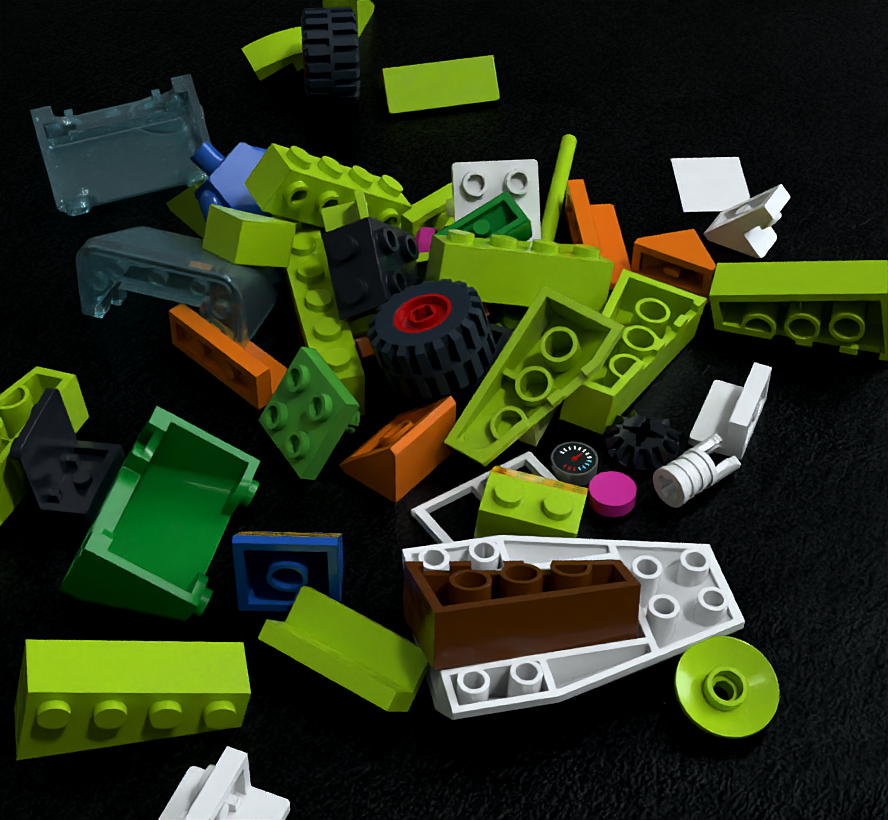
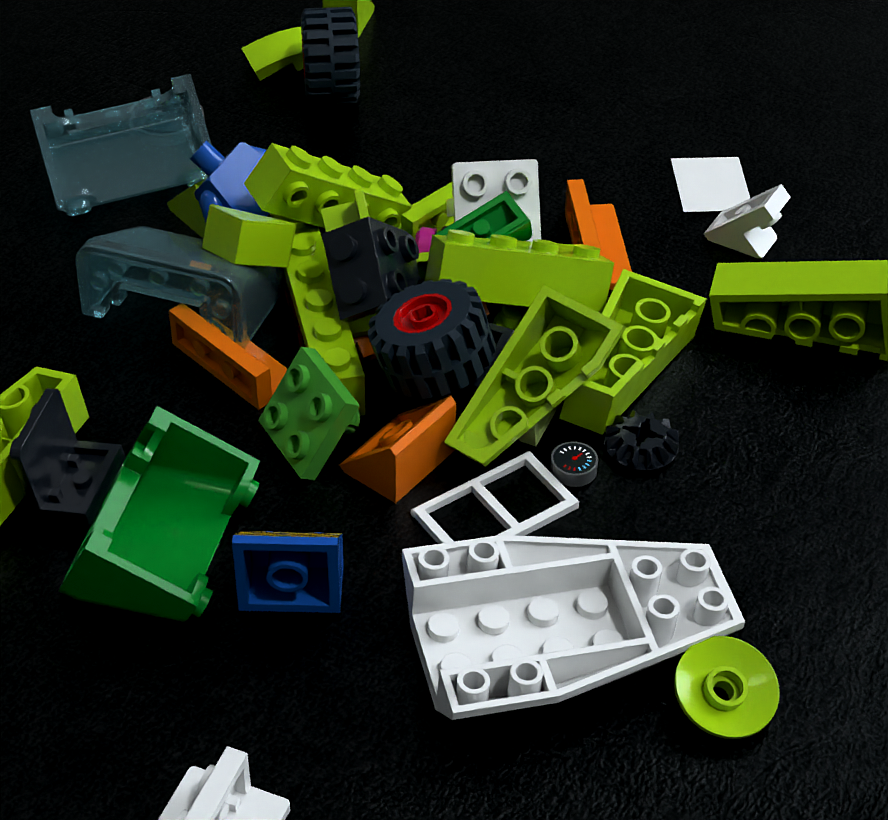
lime wedge [14,639,251,761] -> none
lime panel [258,586,430,712] -> none
lime panel [377,55,500,115] -> none
reddish brown wedge [403,560,641,670] -> none
lime slope [474,465,589,539] -> none
lime bar [541,134,577,242] -> none
dark pink piece [588,471,637,518] -> none
orange slope [631,229,716,303] -> none
white hinge [653,433,741,507] -> none
white panel [689,362,772,460] -> none

